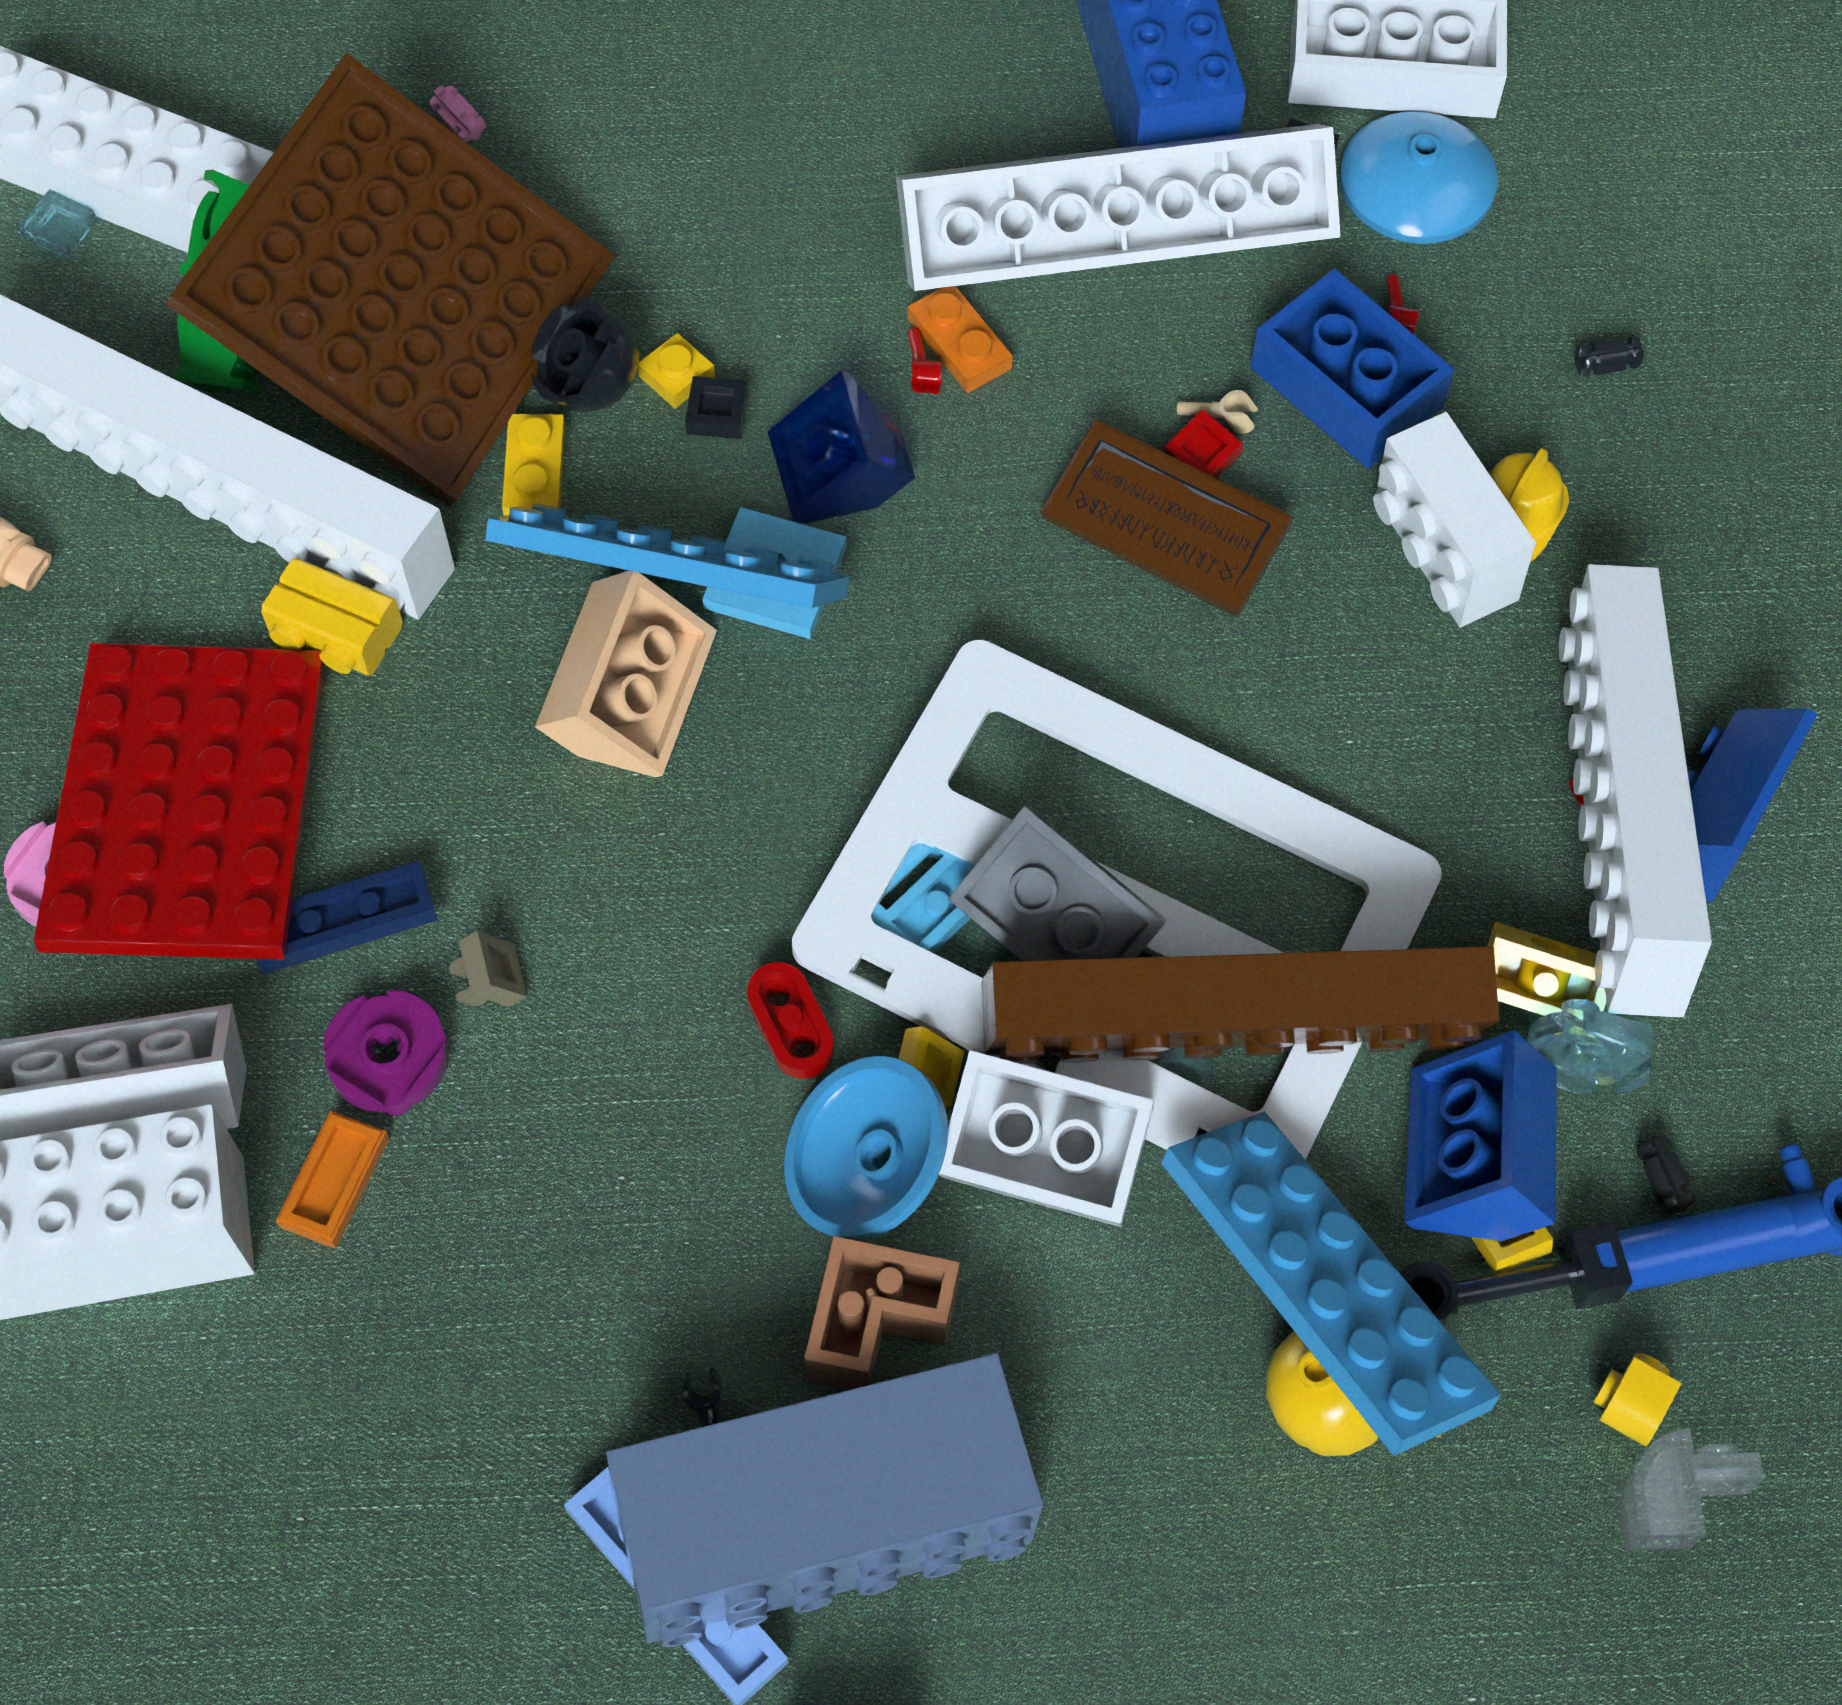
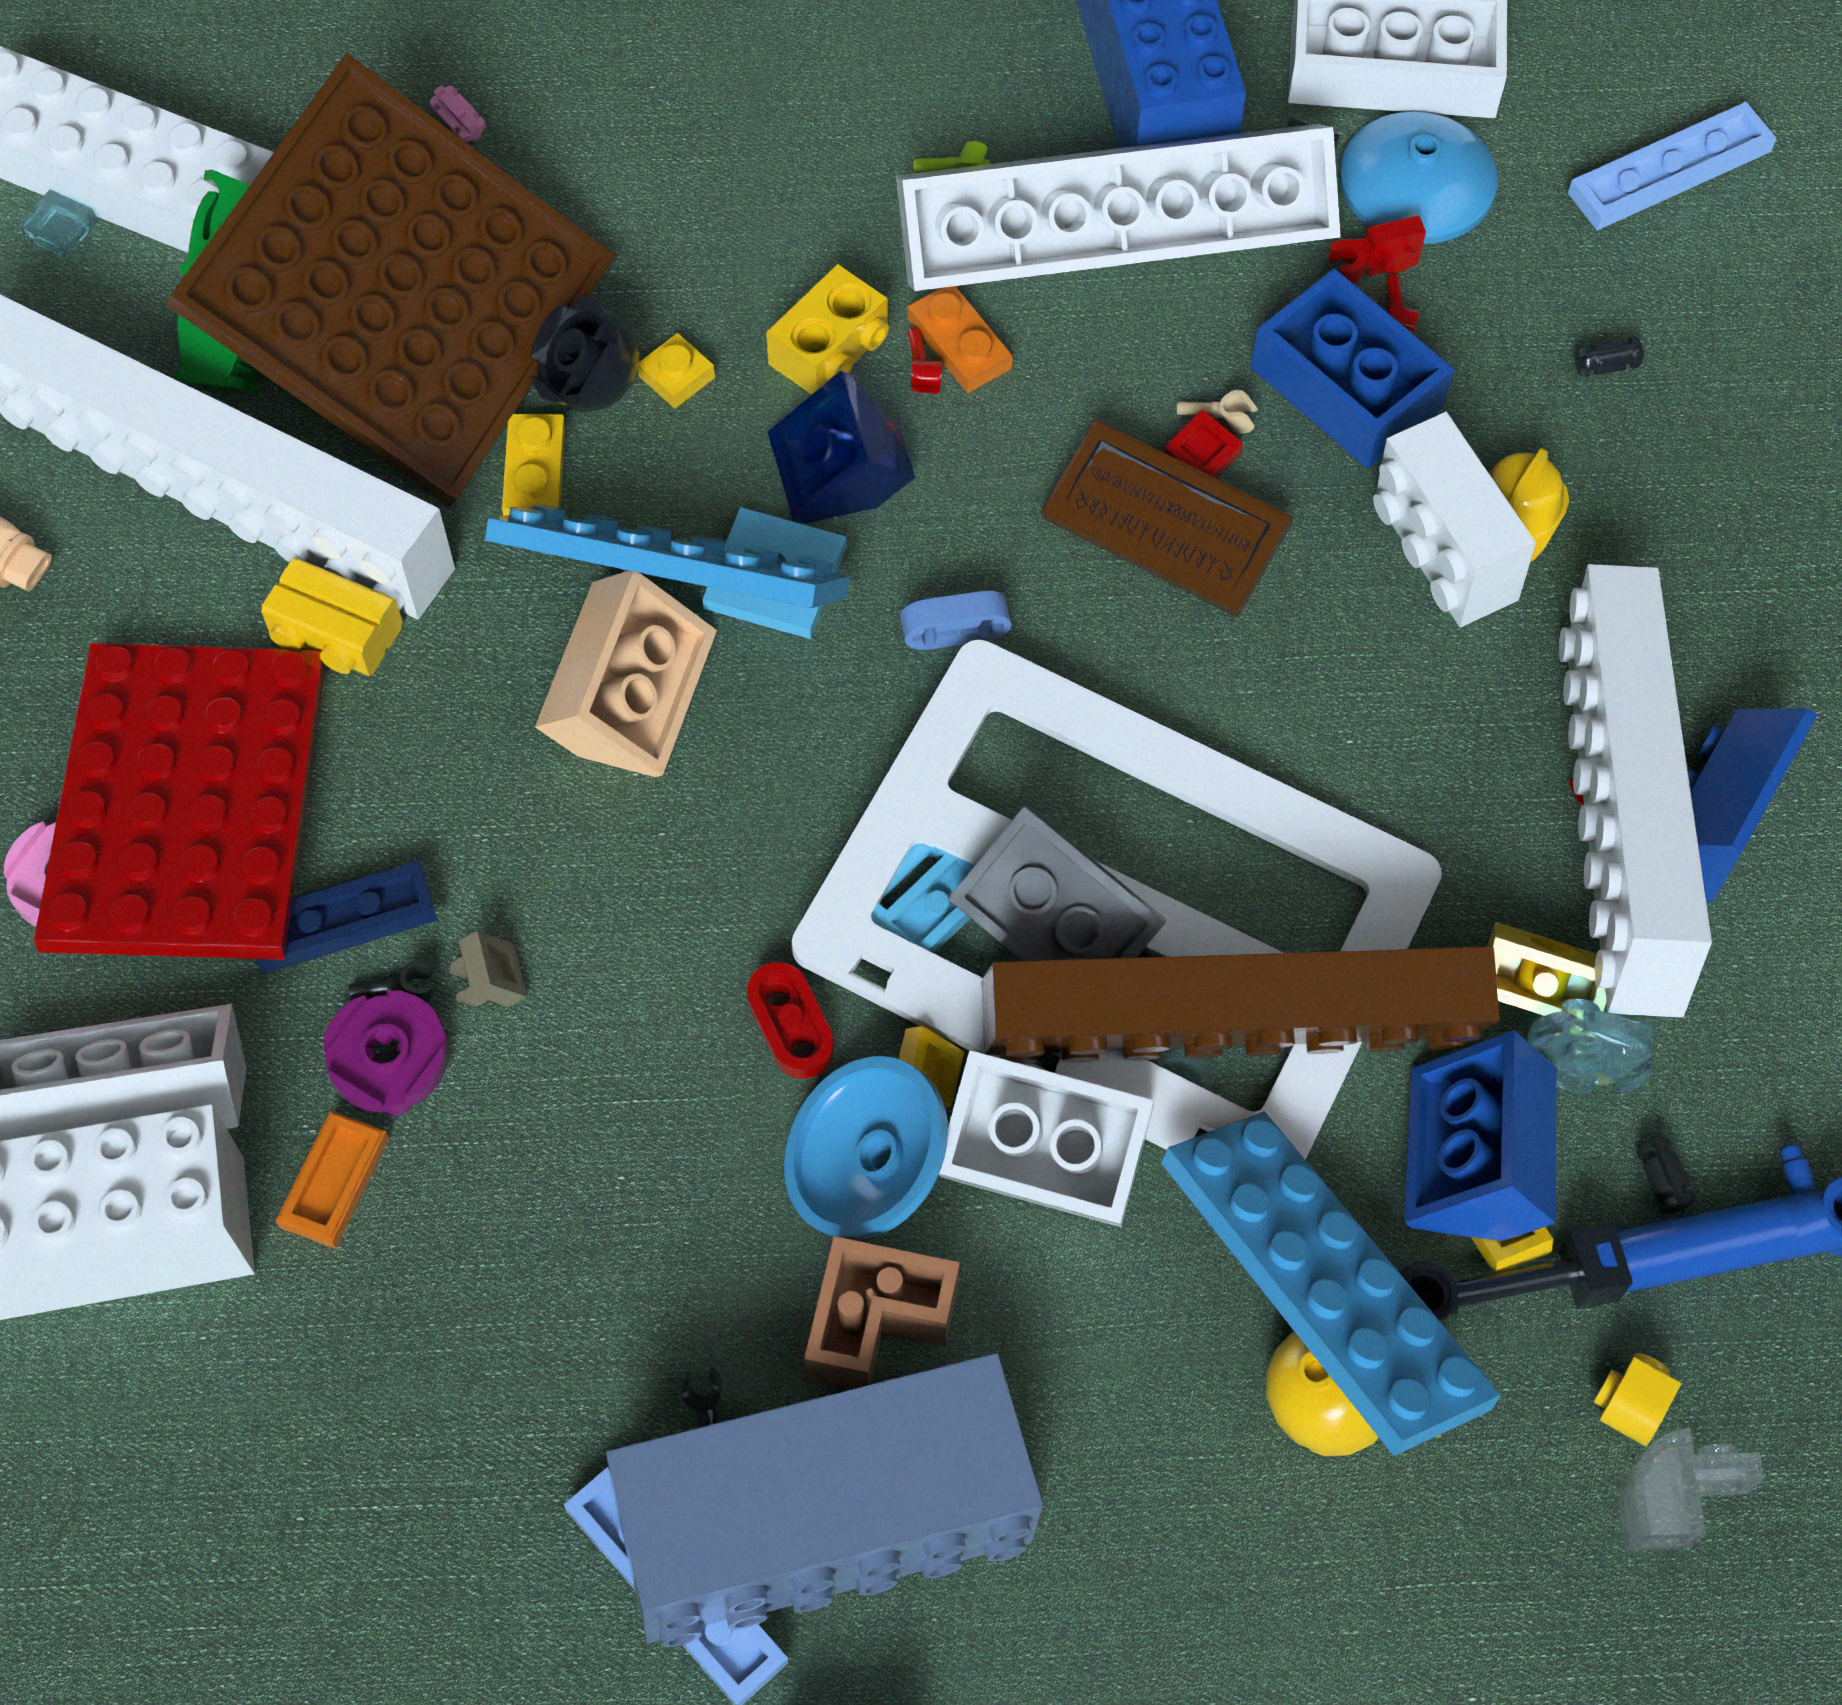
black plate [685,376,748,439] -> none
none -> pearl dark grey hand [348,960,433,1003]
none -> yellow brick [766,264,889,399]
none -> medium blue beam [900,591,1012,650]
none -> lime hand [913,141,990,172]
none -> red plate [1327,215,1426,284]
none -> light blue plate [1568,102,1776,230]

